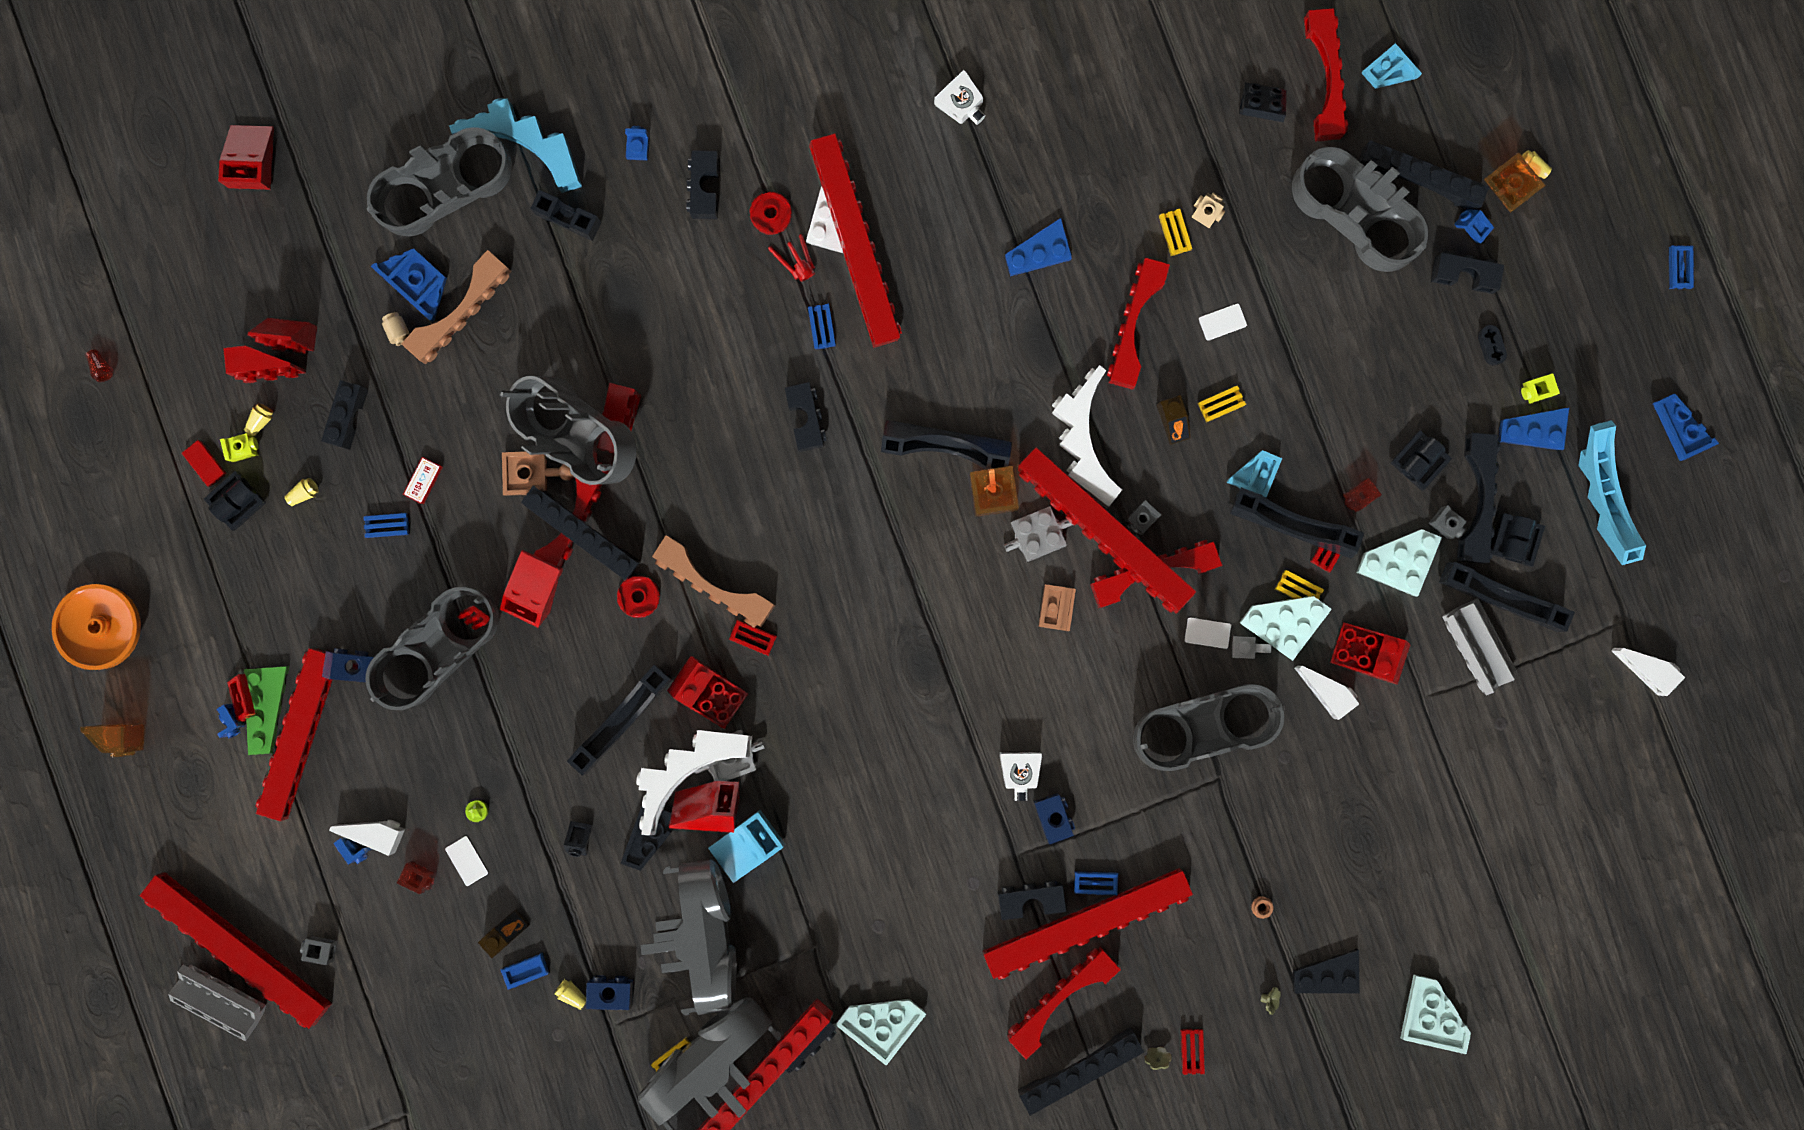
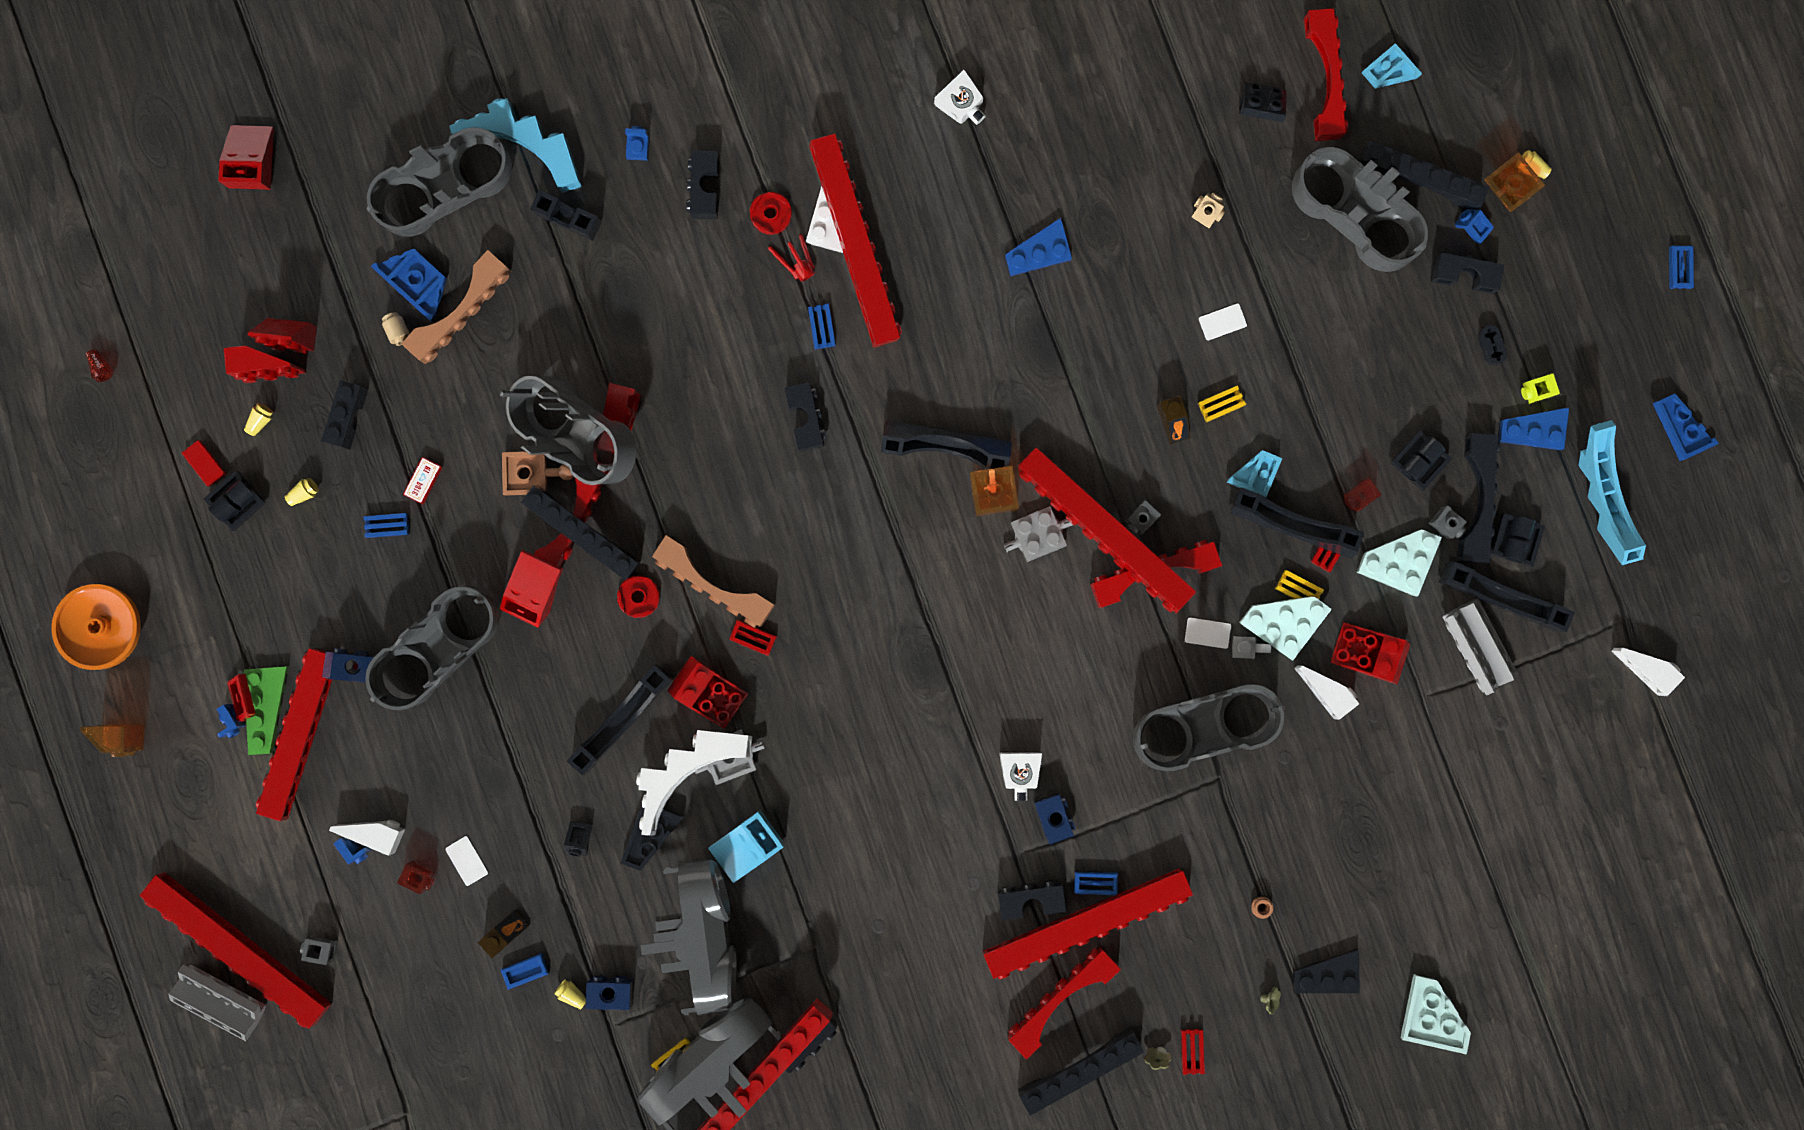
neon yellow brick [220,433,259,462] -> none
red tile [457,605,490,630] -> none
lime tile [465,800,489,822] -> none
red slope [669,781,740,833] -> none
light aqua plate [835,999,926,1065] -> none
nougat plate [1038,584,1076,631] -> none
white arch [1052,365,1122,508] -> none
red arch [1106,258,1170,390] -> none
yellow tile [1159,209,1192,256] -> none

